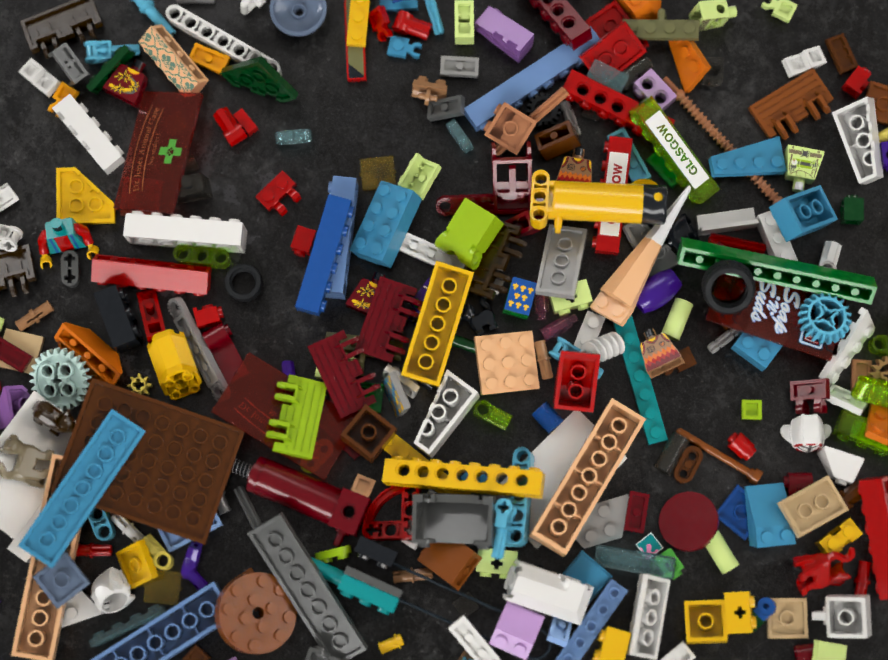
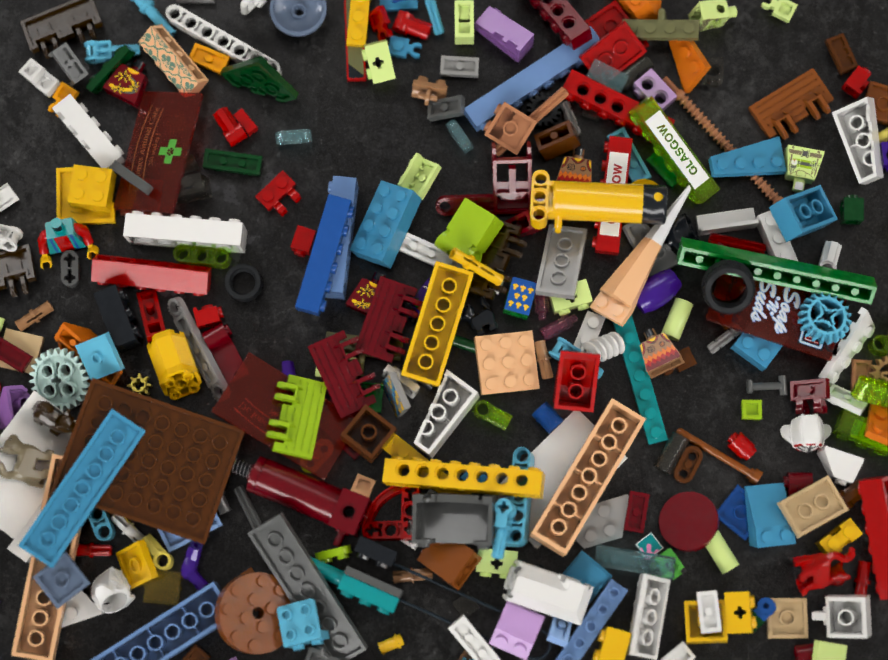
clear light blue plate [89,604,168,648] -> none
clear yellow piece [359,156,397,191] -> none
white slope [781,46,827,78] -> none
none -> yellow brick [67,164,117,212]
none -> medium azure plate [75,332,125,380]
none -> dark grey beam [110,160,154,196]
none -> dark green plate [202,148,263,176]
none -> medium azure bracket [277,598,330,651]
none -> yellowish green brick [361,39,396,84]
none -> yellow pin [449,247,504,286]
none -> white plate [696,590,722,634]
none -> dark grey piece [746,375,788,396]

